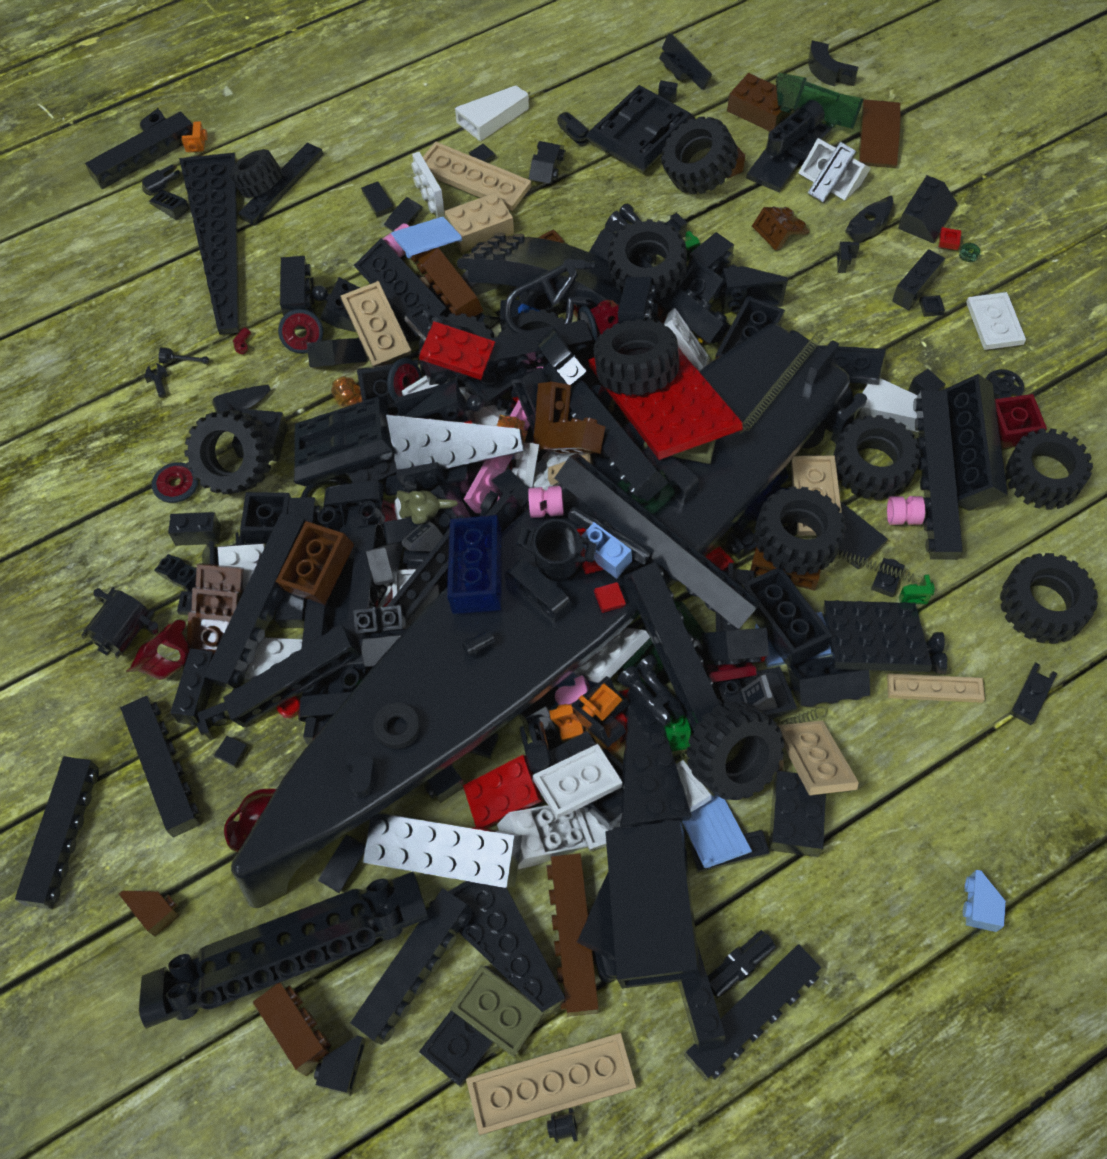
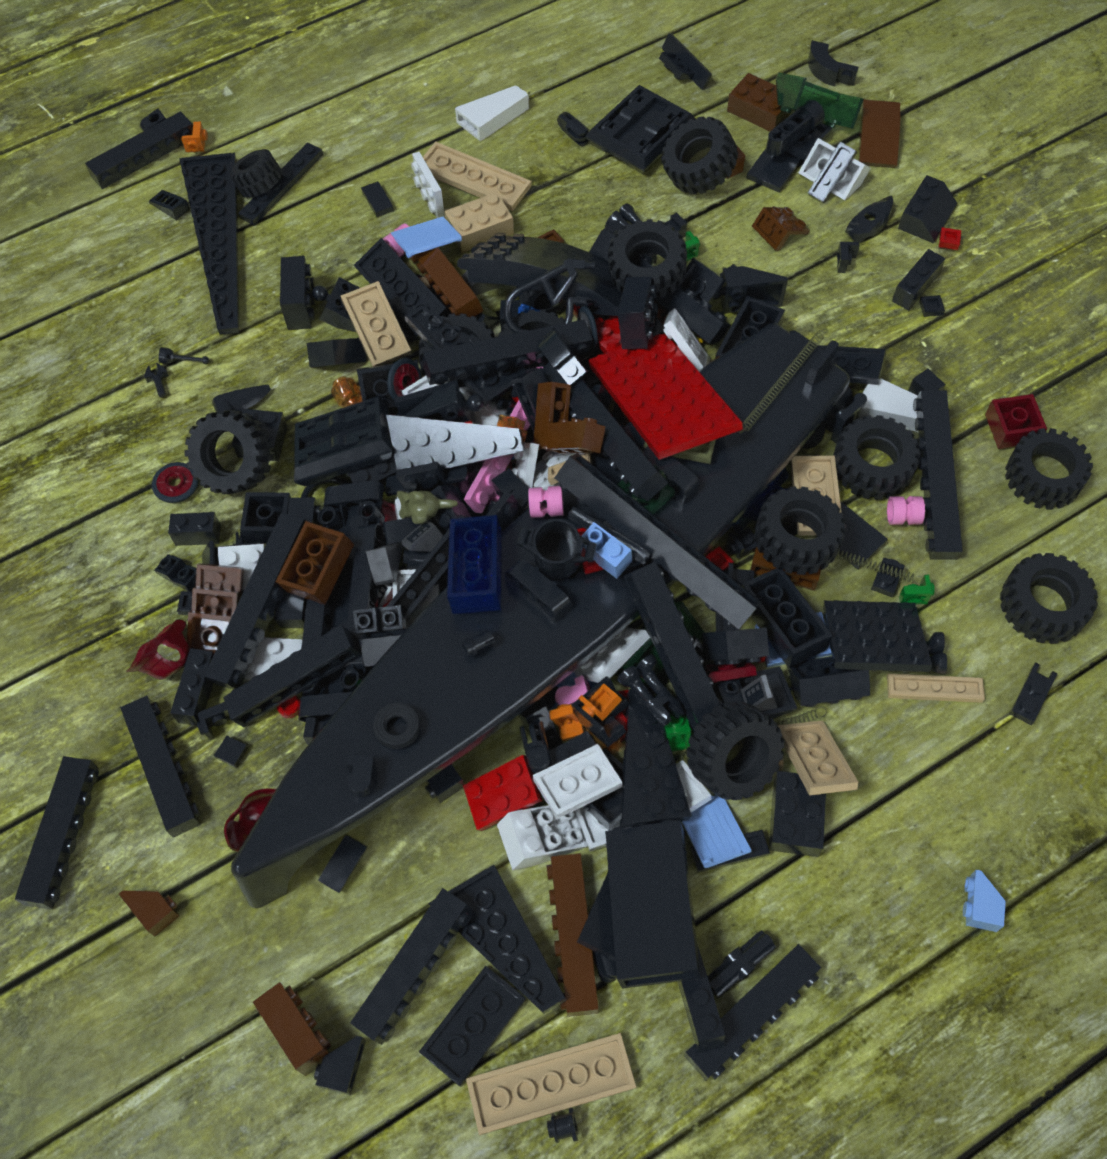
black container [81,587,159,659] -> none
black panel [139,871,429,1029] -> none
black arm [142,164,180,196] -> none
dark red arm [233,327,251,354] -> none
dark red wheel [278,309,323,354] -> none
brick [363,812,522,888] -> none
black slope [384,197,423,232] -> none
red plate [419,321,495,380] -> none
olive tile [450,965,544,1058] -> none
black tile [469,144,495,163] -> none
black plate [469,733,499,759] -> none
black bar [476,490,498,528] -> none
black brick [529,141,566,184] -> none
dark red brick [590,300,619,334] -> none
black tyre [593,319,680,396] -> none
red tile [594,582,626,613] -> none
black plate [658,80,678,102] -> none
black brick [688,232,734,274] -> none
black brick [944,374,1008,511] -> none
clear green tile [959,243,980,262] -> none
white plate [966,292,1026,350] -> none
black wheel [985,369,1024,399] -> none

